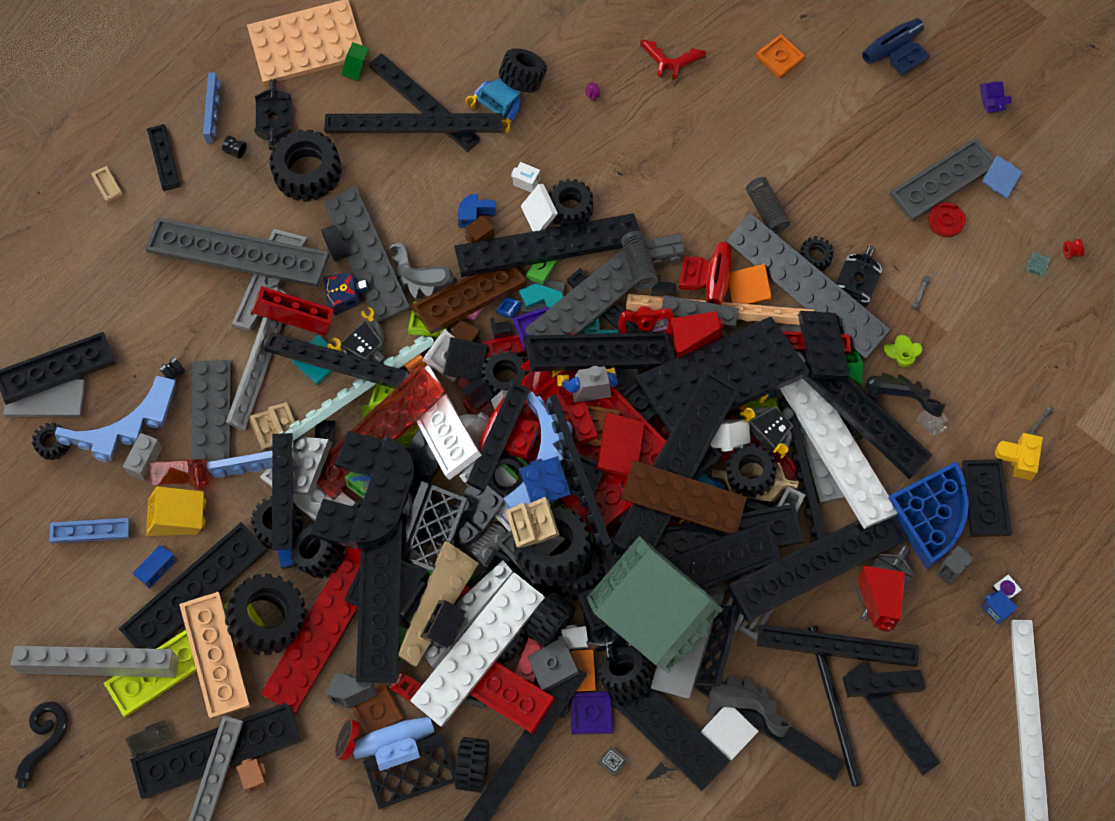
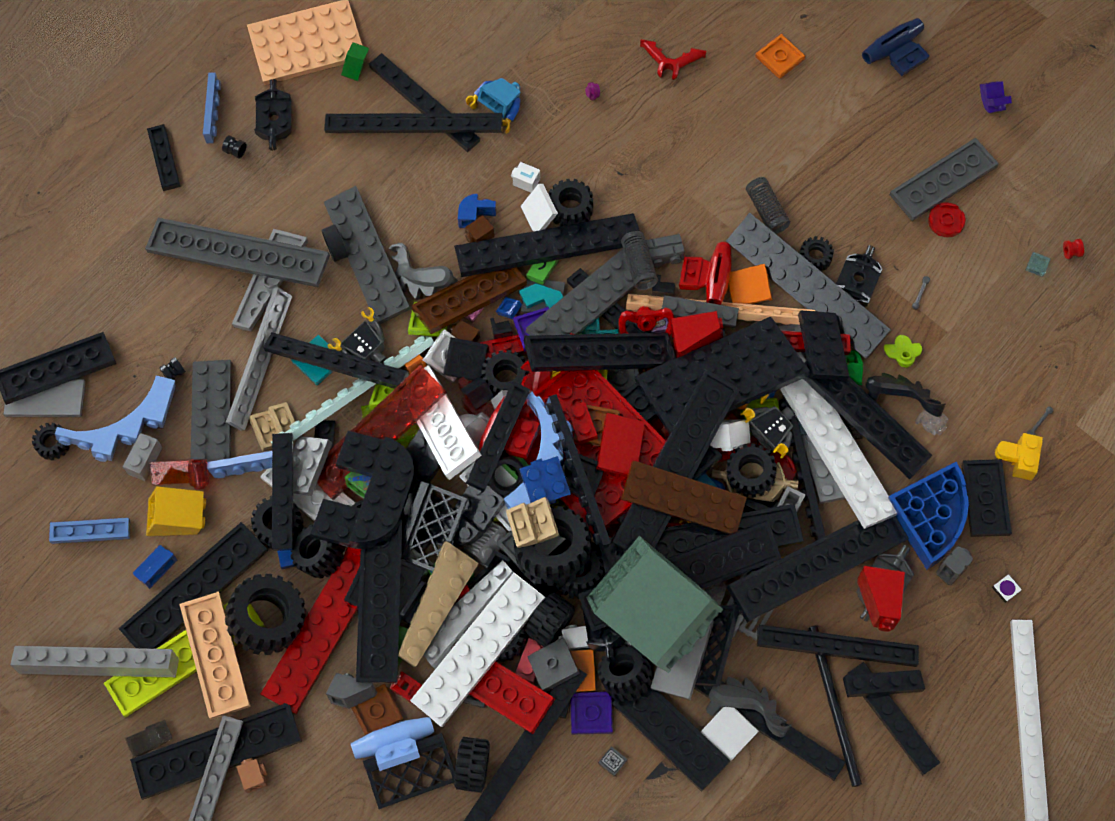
black plant [15,702,68,789] -> none
tan tile [91,166,123,204] -> none
red brick [252,286,334,336] -> none
black tyre [269,129,342,201] -> none
dark blue torso [323,273,370,315] -> none
tile [335,719,360,760] -> none
black brick [420,600,466,648] -> none
black tyre [498,48,547,93] -> none
light grey torso [557,366,618,403] -> none
medium blue piece [982,156,1022,198] -> none
blue brick [982,590,1018,625] -> none

